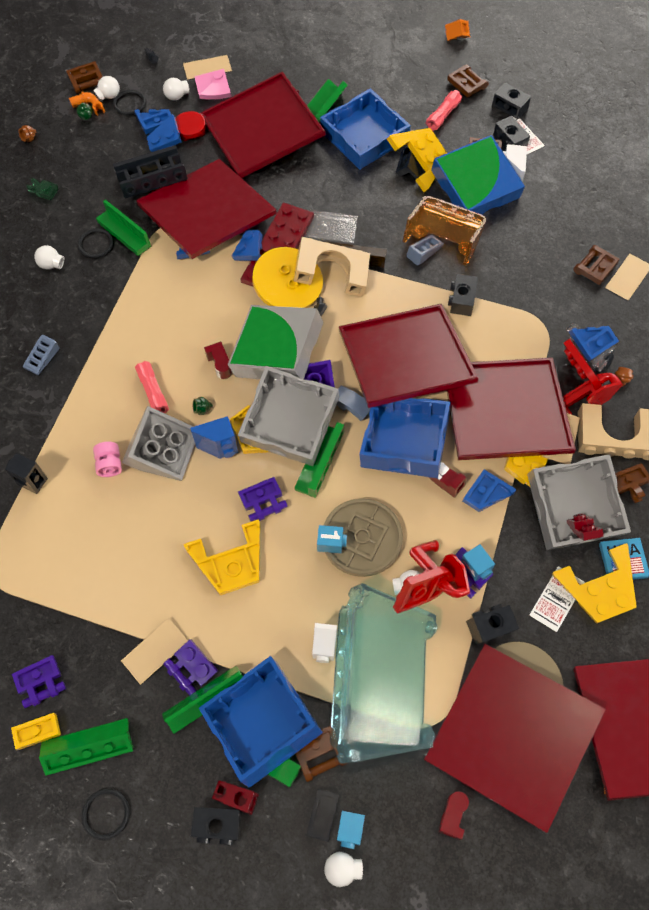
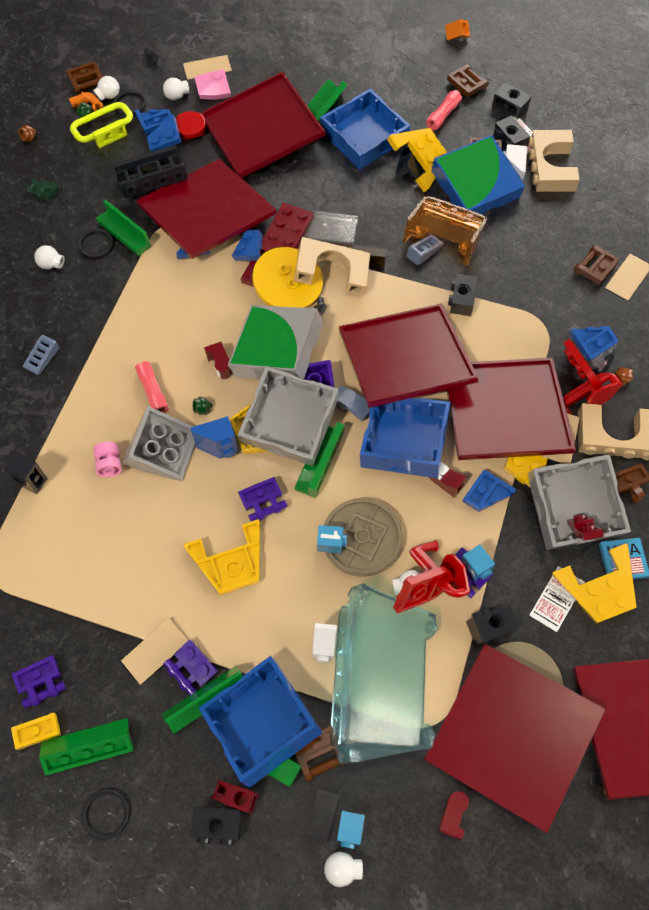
none -> neon yellow bar [70,102,133,148]
none -> tan arch [528,130,579,192]

